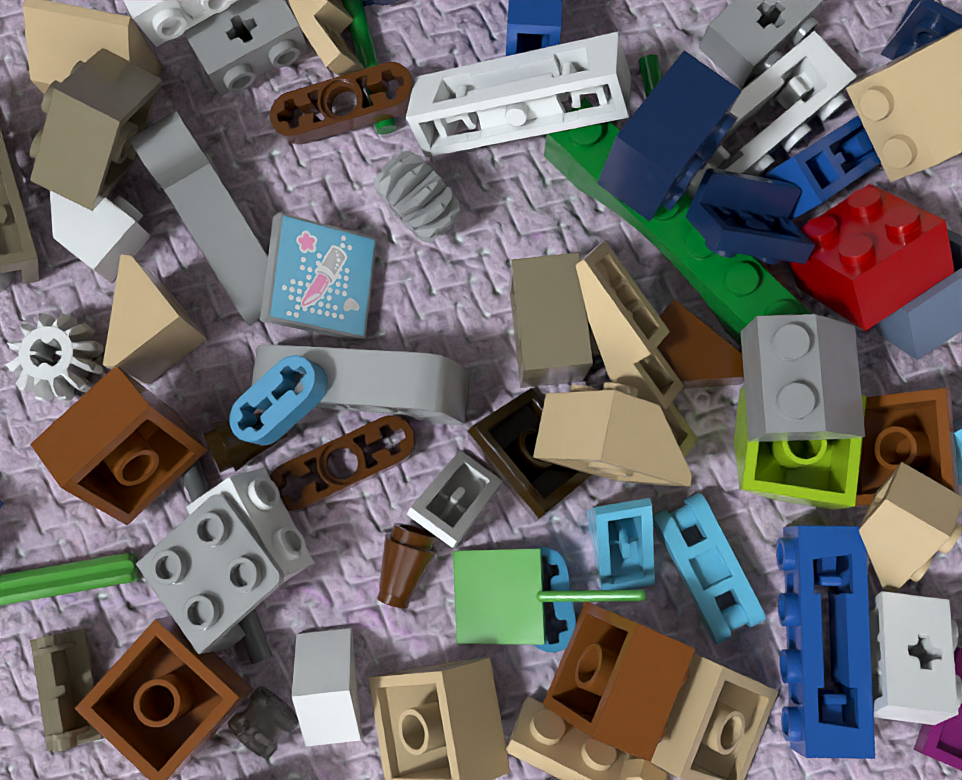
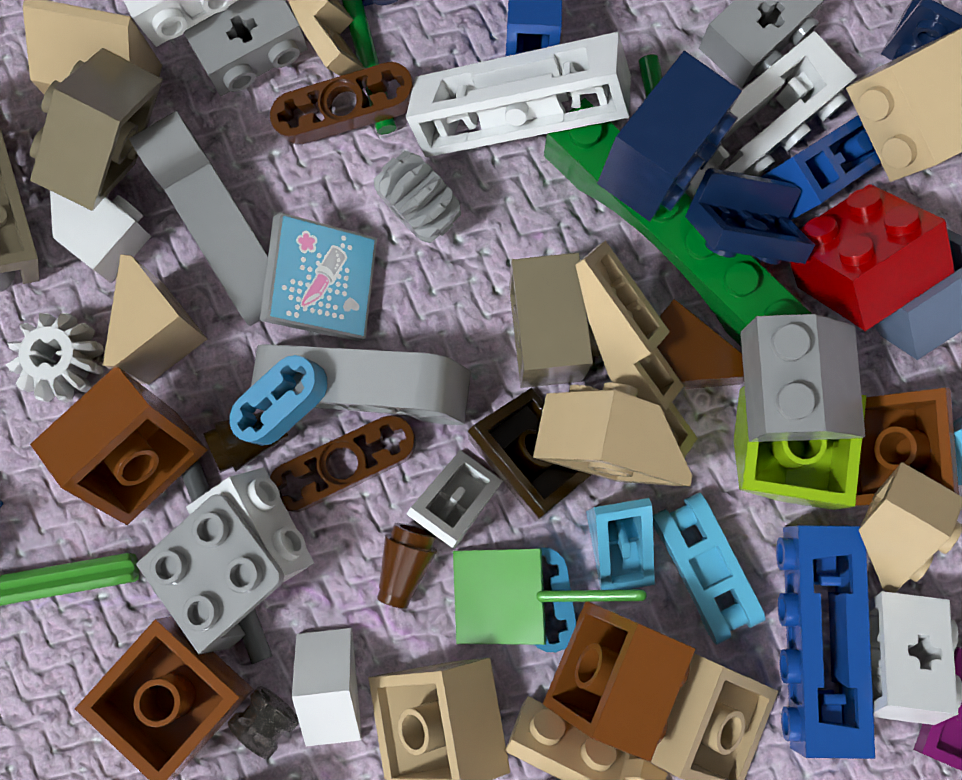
dark tan hinge [30,628,104,752] -> none

